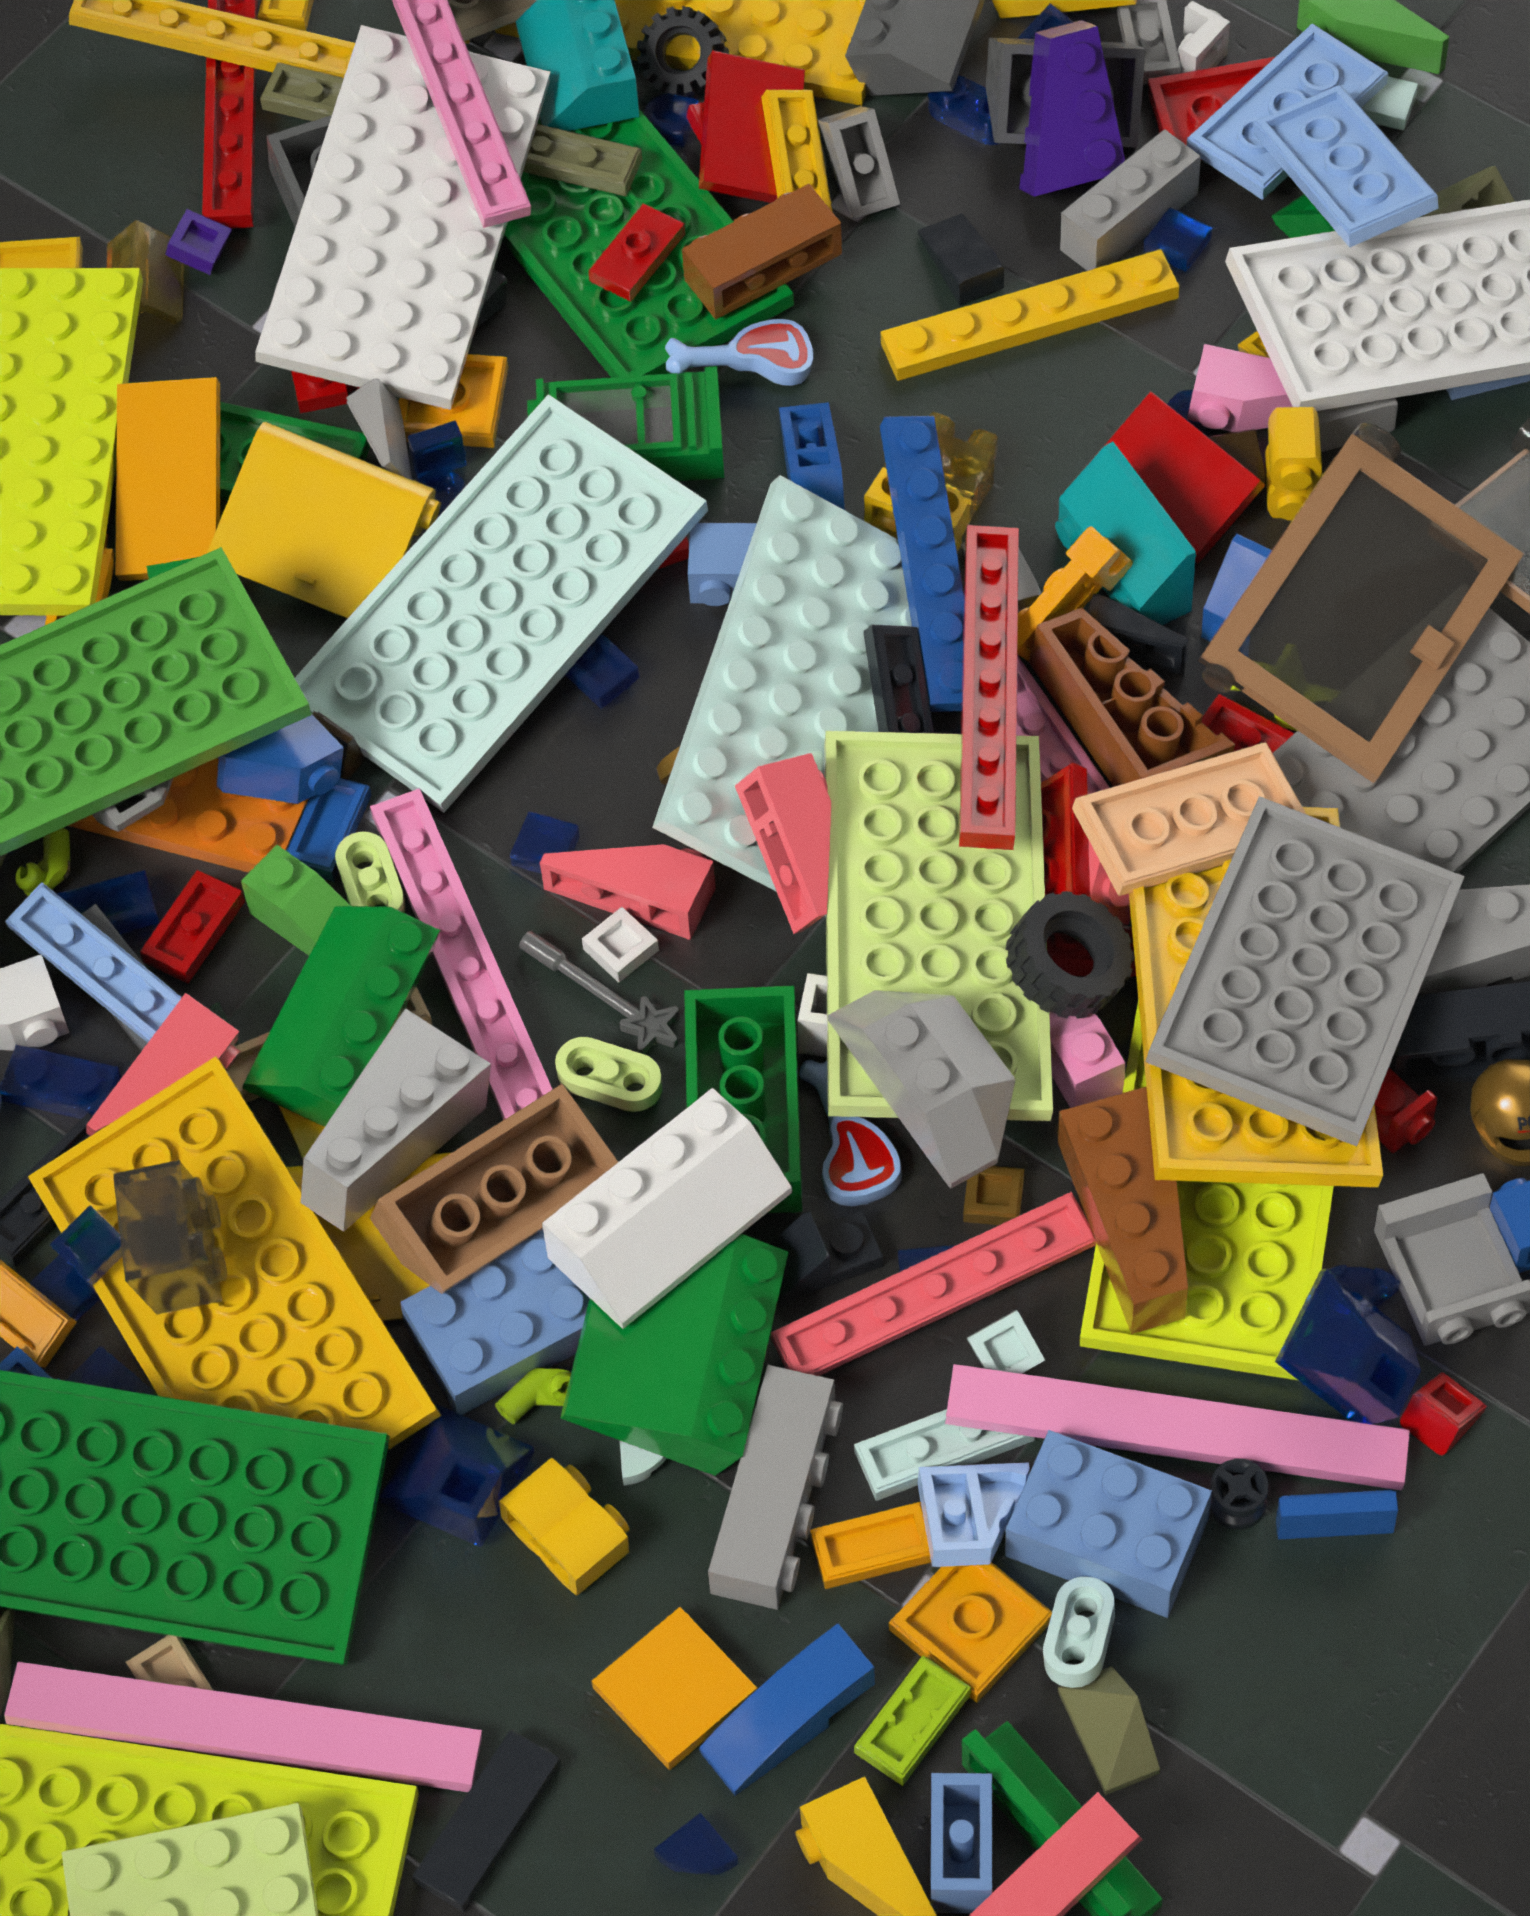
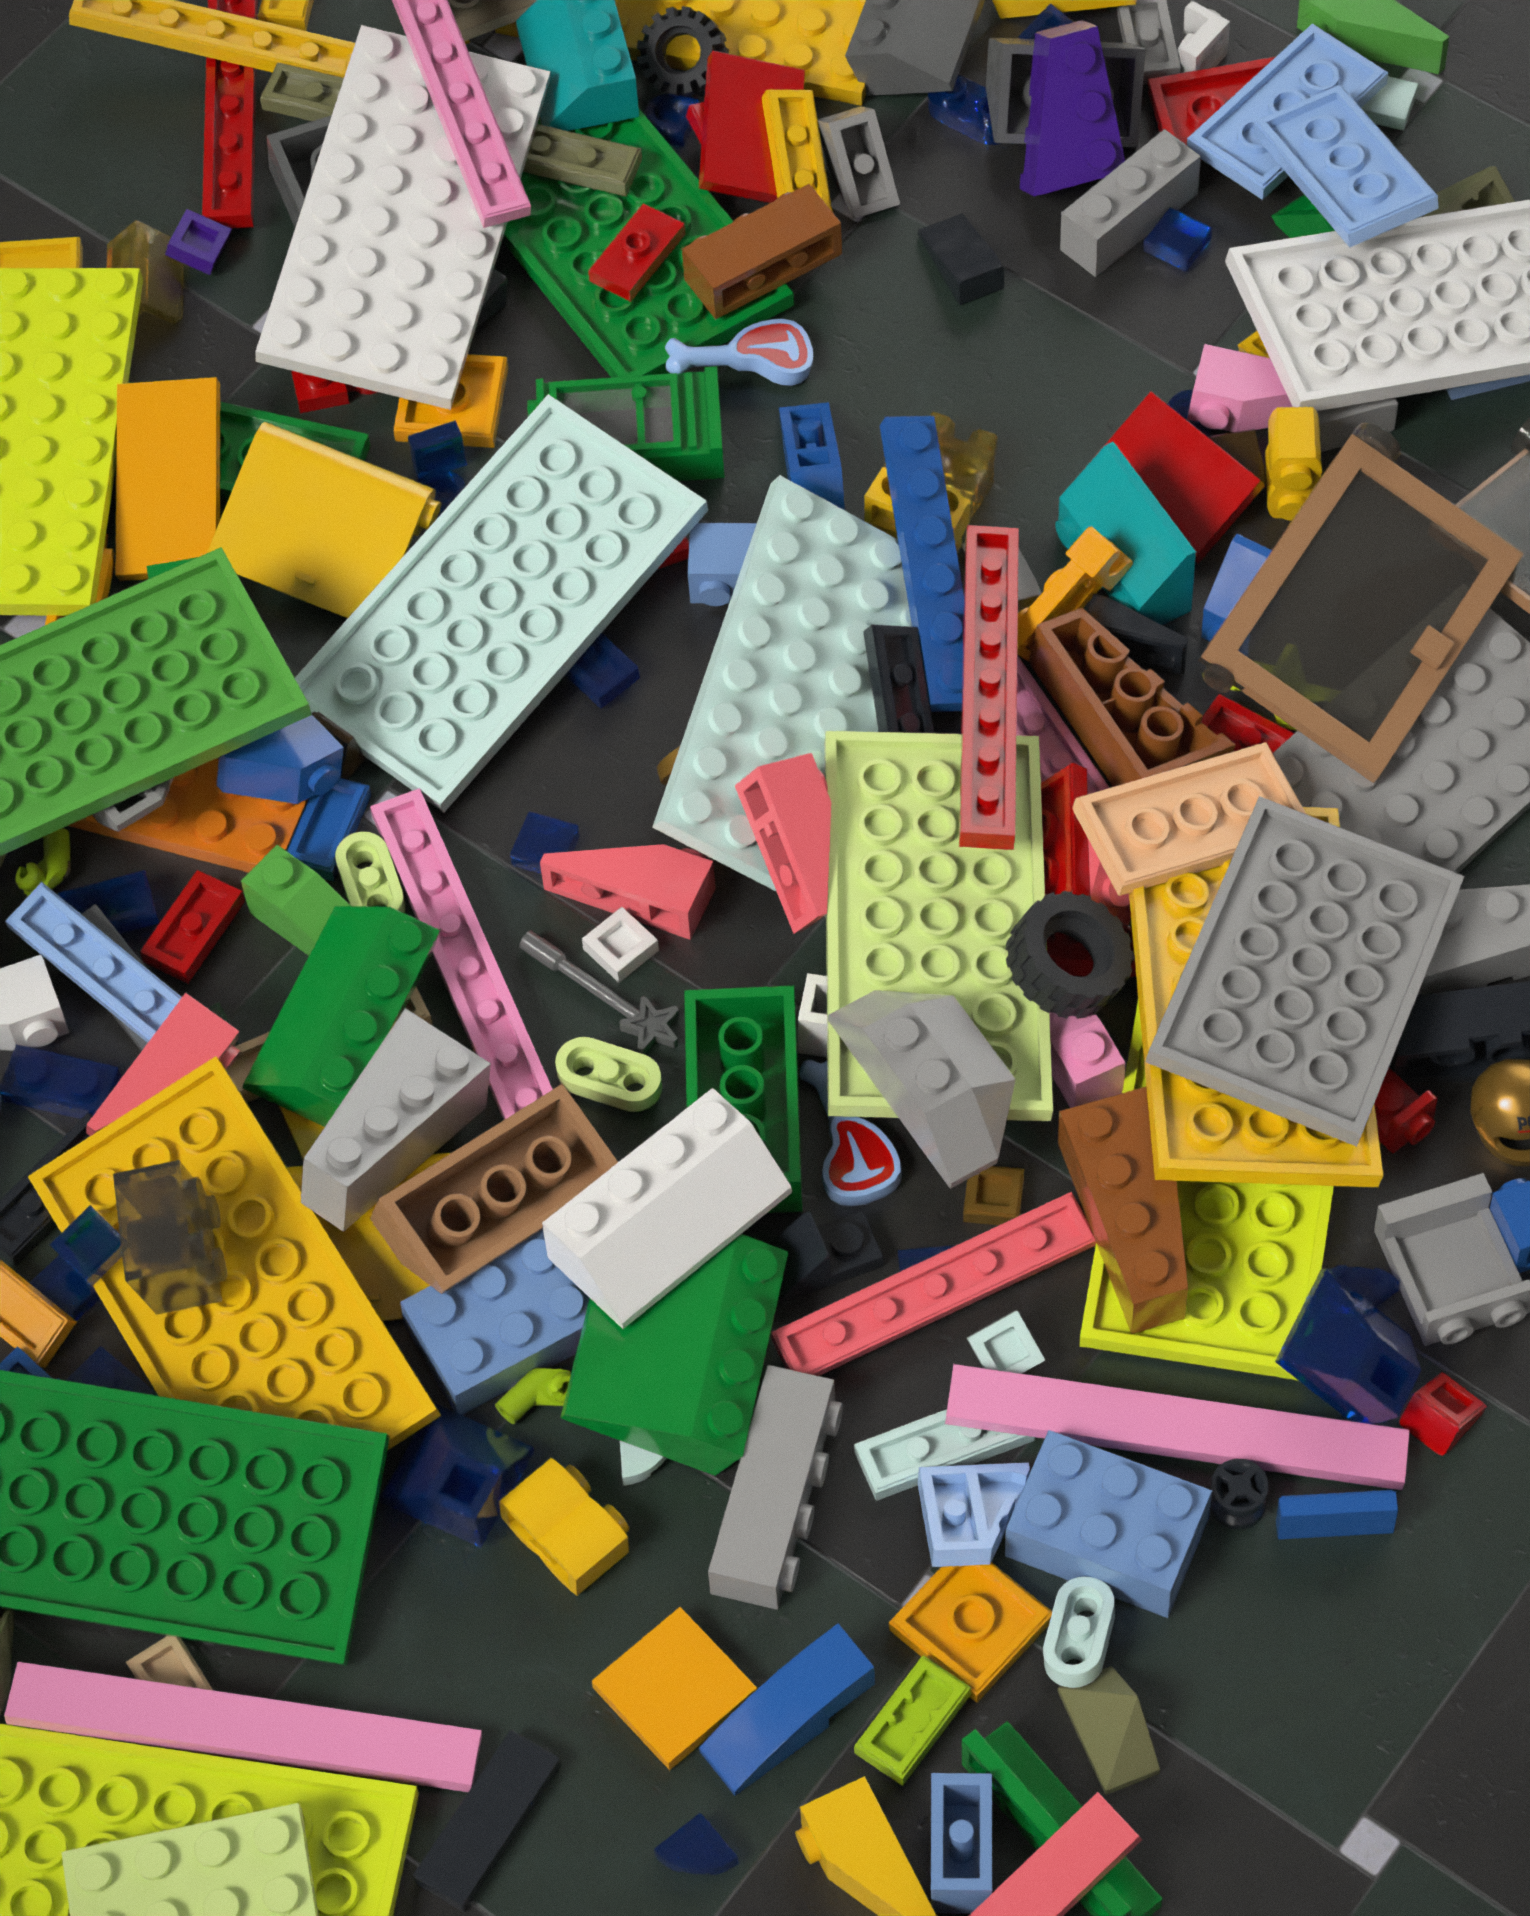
light grey slope [347,378,412,480] -> none
light orange tile [810,1502,931,1589] -> none
yellow plate [881,249,1179,381] -> none

